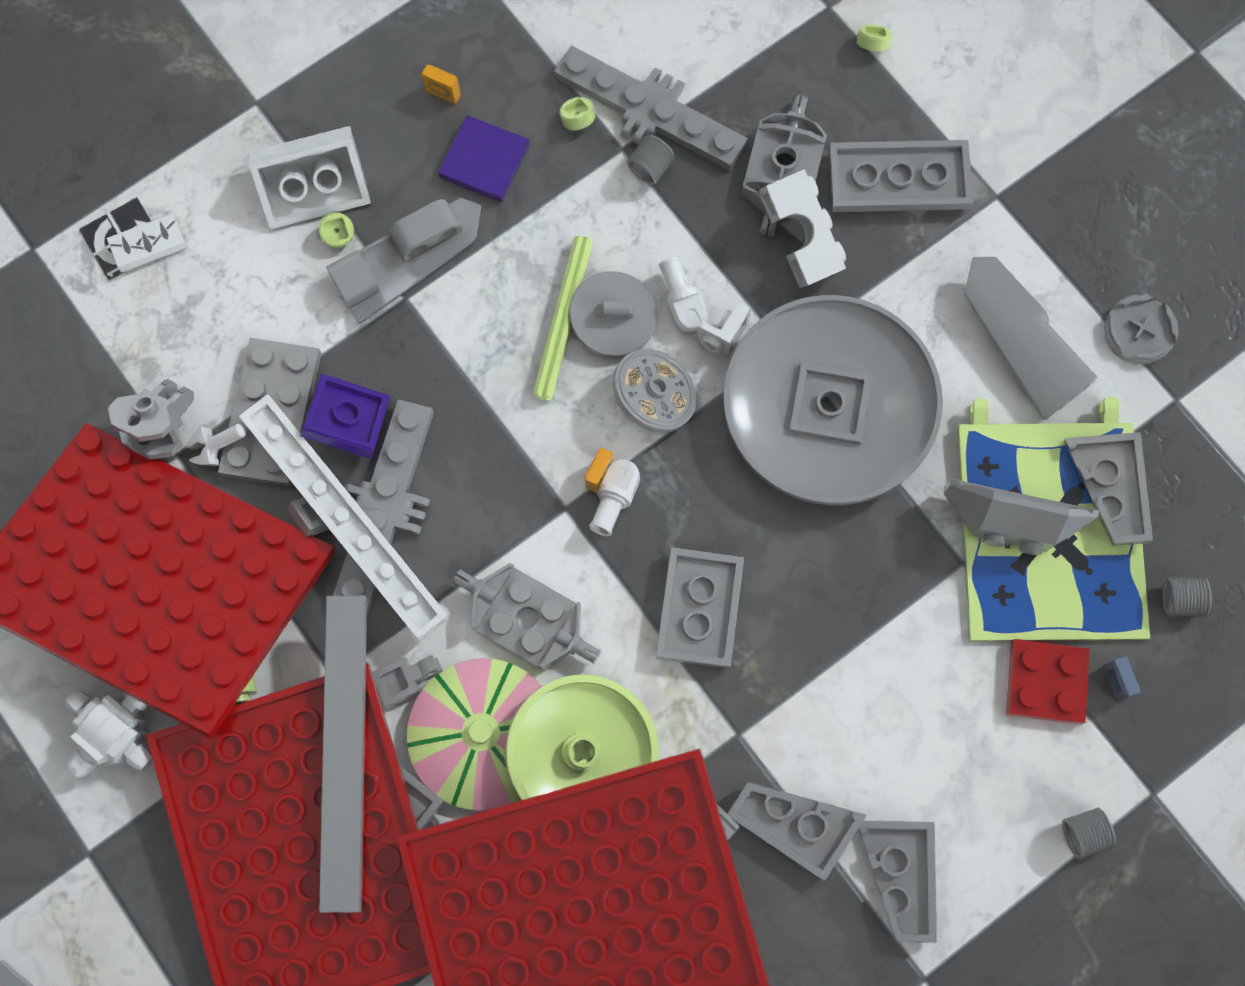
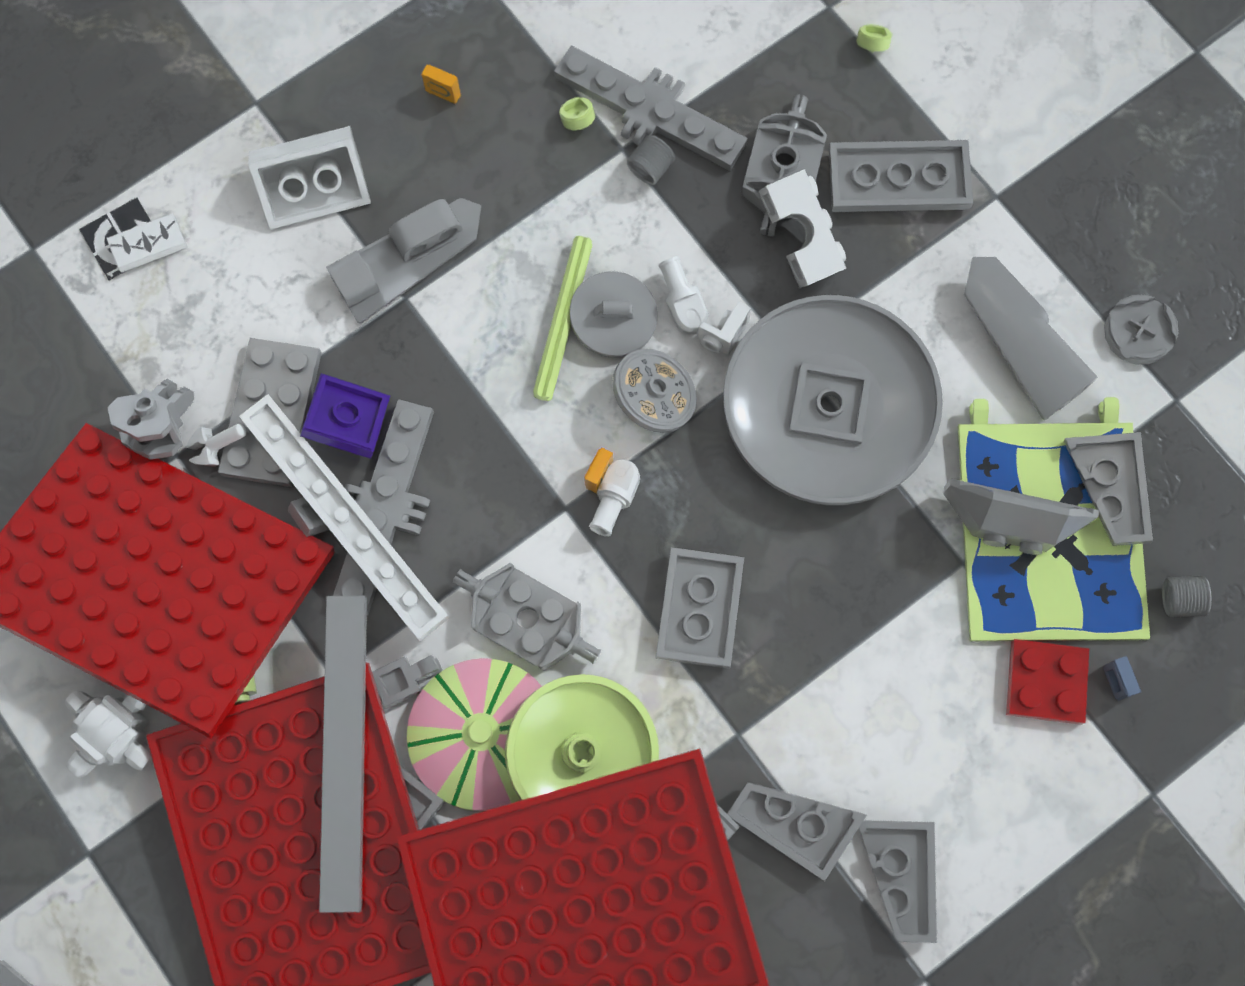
yellowish green tile [318,212,354,248] -> none
dark purple tile [438,115,530,202] -> none
light grey piece [1062,808,1116,859] -> none

